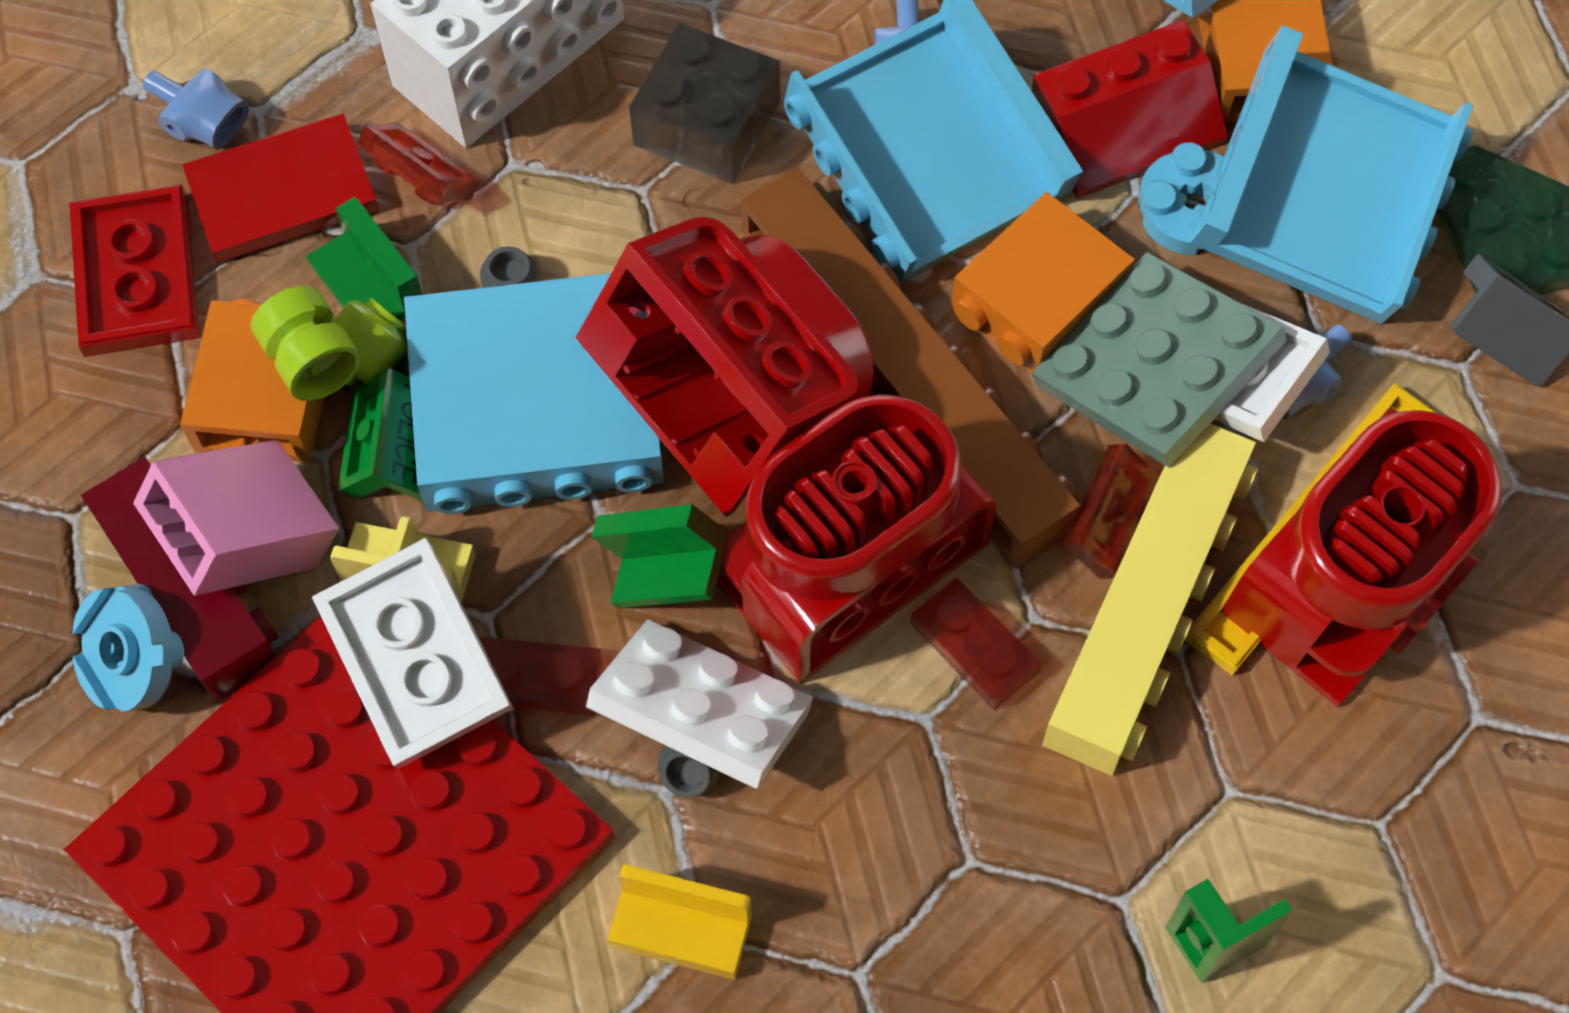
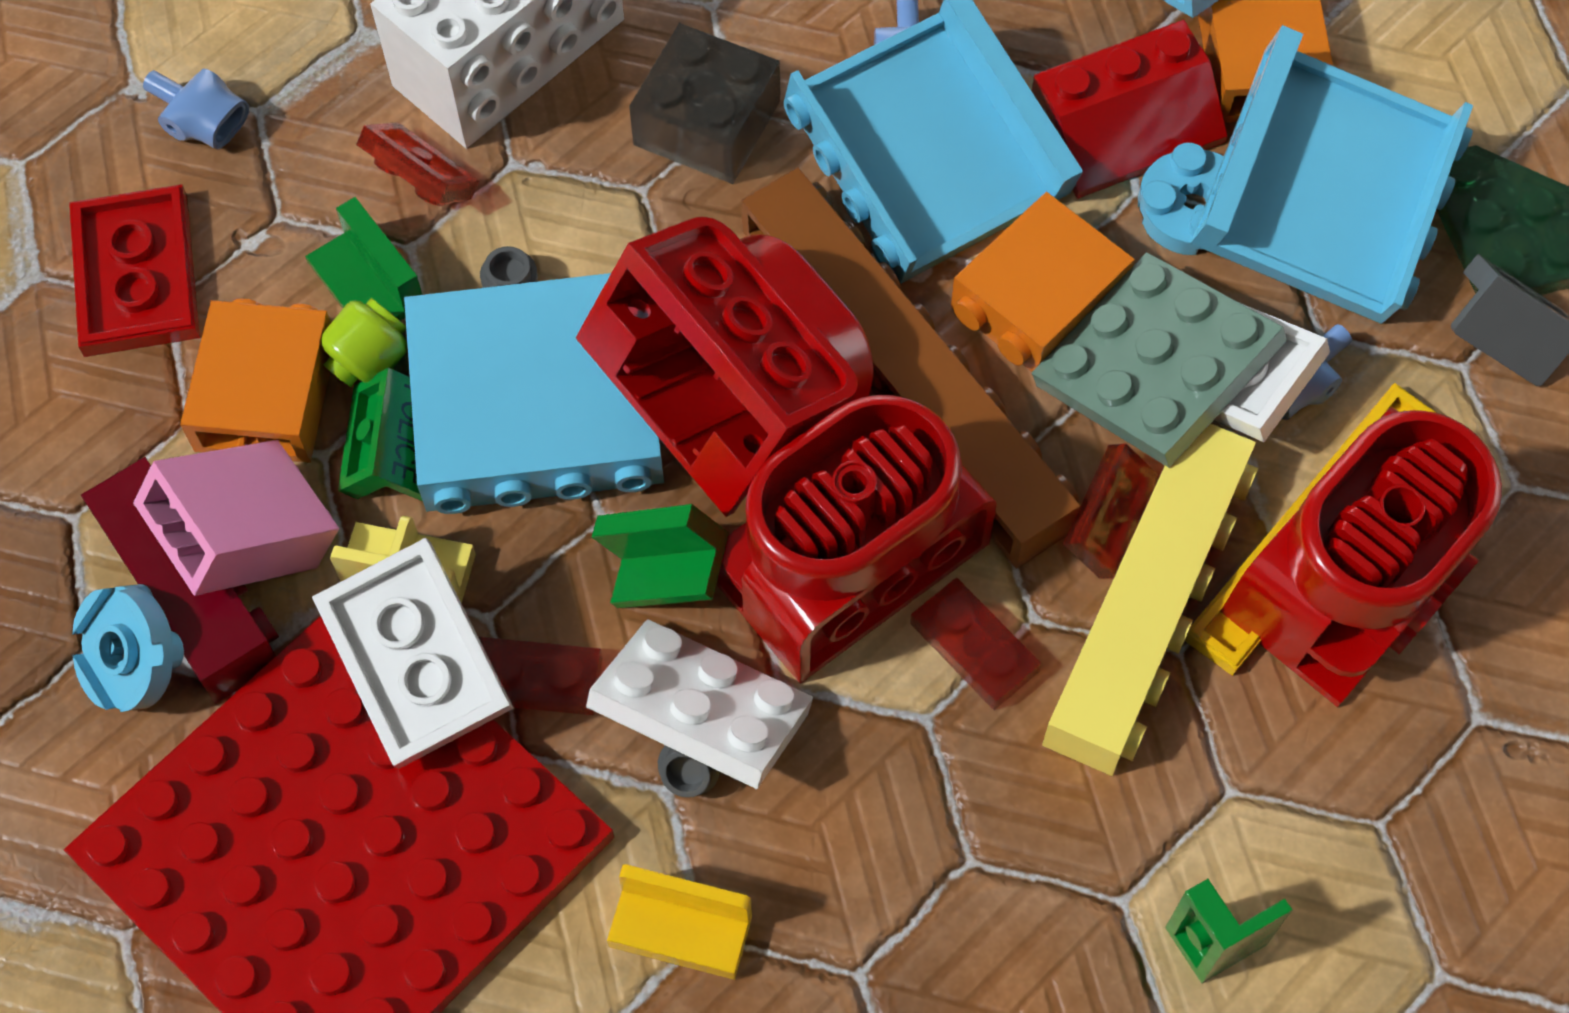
red tile [182,113,379,264] -> none
lime wheel [250,285,362,401] -> none

